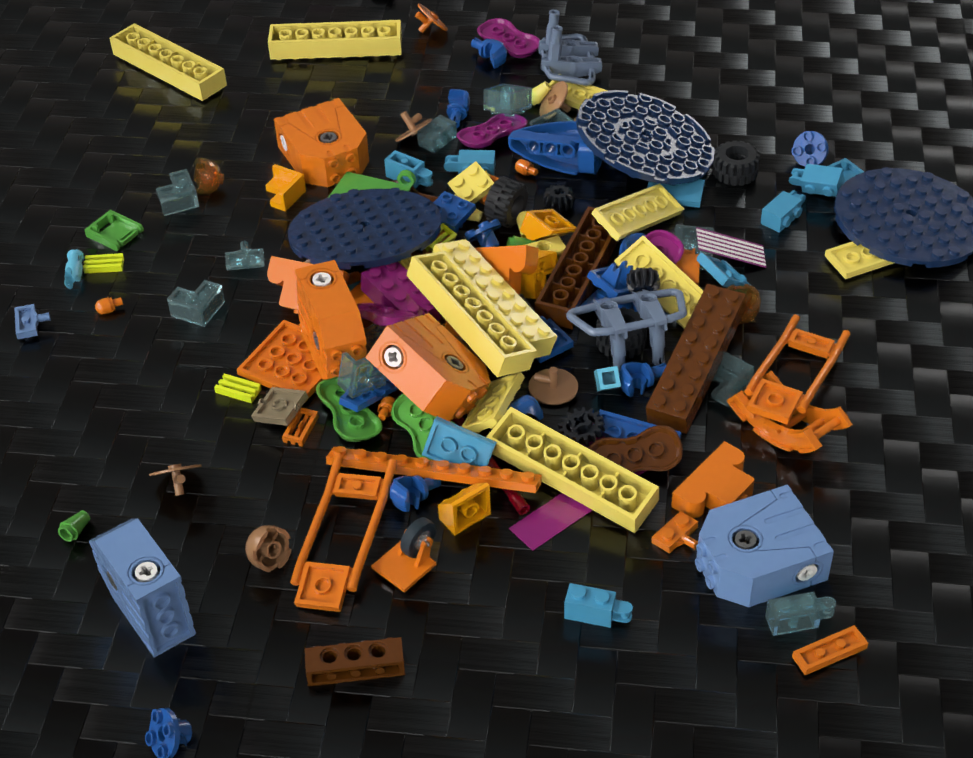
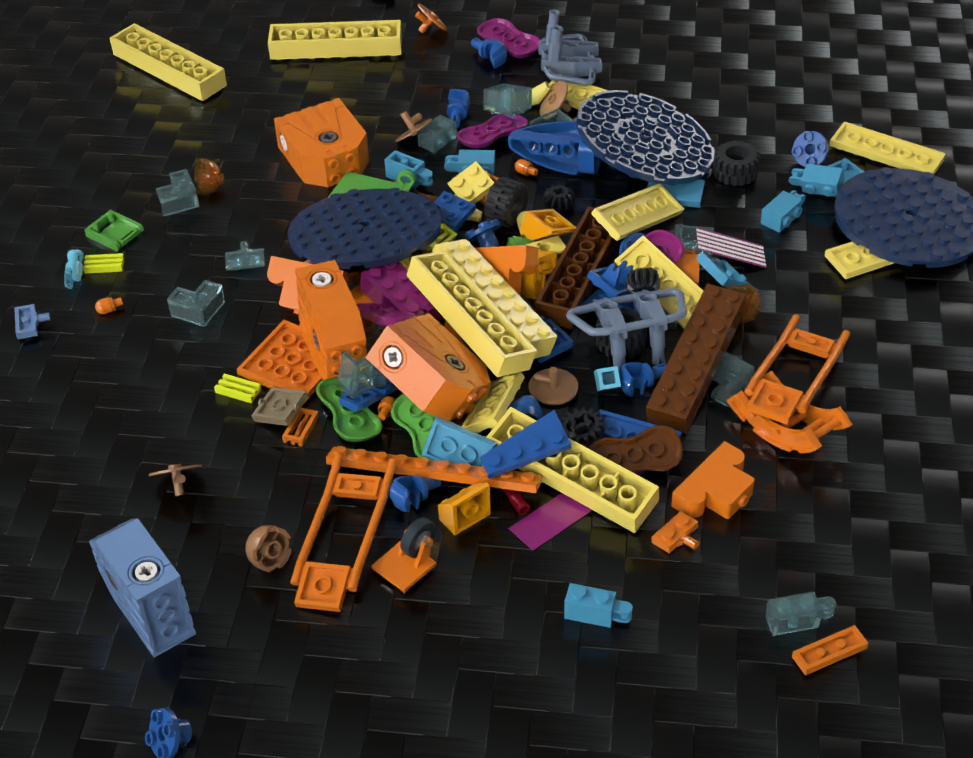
bright green cone [58,510,90,542] -> none
light orange panel [265,164,306,212] -> none
reddish brown brick [305,637,405,686] -> none
medium blue piece [695,484,834,607] -> none
none -> blue wing [480,410,571,479]
none -> light yellow plate [829,122,946,175]

